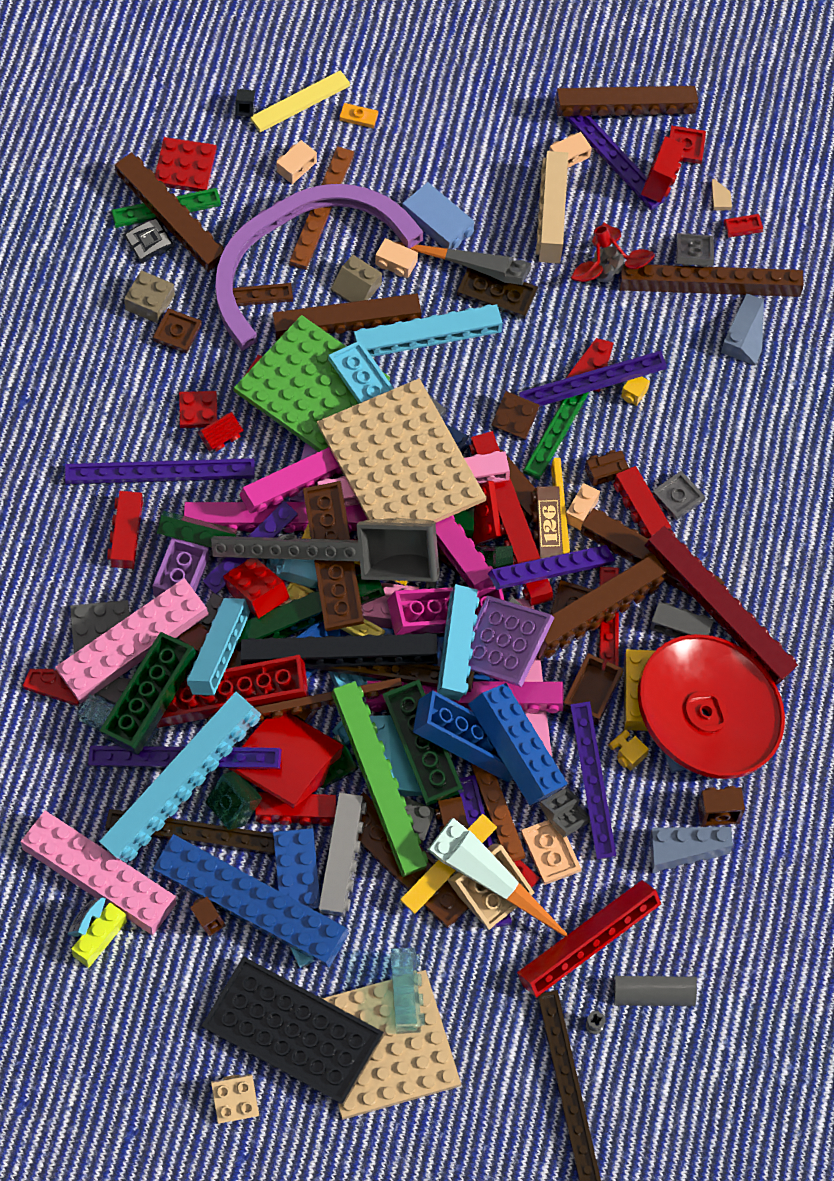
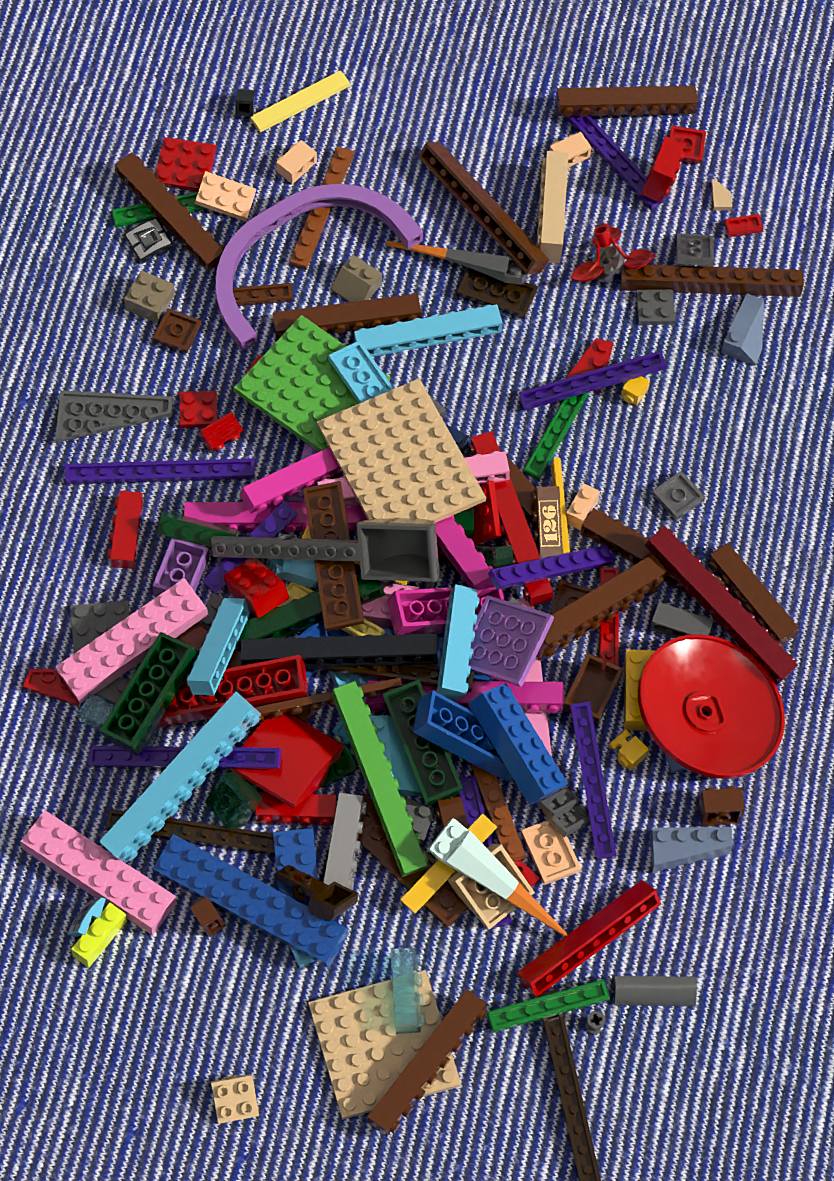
black plate [201,956,385,1106] -> none
light orange plate [340,103,378,129] -> none
light nougat brick [375,238,418,278] -> none
medium blue brick [402,182,474,249] -> none
reddish brown plate [491,391,540,440] -> none
reddish brown brick [585,450,629,486] -> none
red brick [613,466,671,538] -> none
none -> dark grey wing [55,390,173,443]
none -> light nougat plate [195,171,256,222]
none -> dark brown plate [275,865,359,921]
none -> reddish brown brick [367,989,487,1137]
none -> reddish brown brick [418,142,549,275]
none -> green tile [487,979,610,1033]
none -> dark grey plate [636,289,675,325]
none -> reddish brown brick [708,543,799,645]

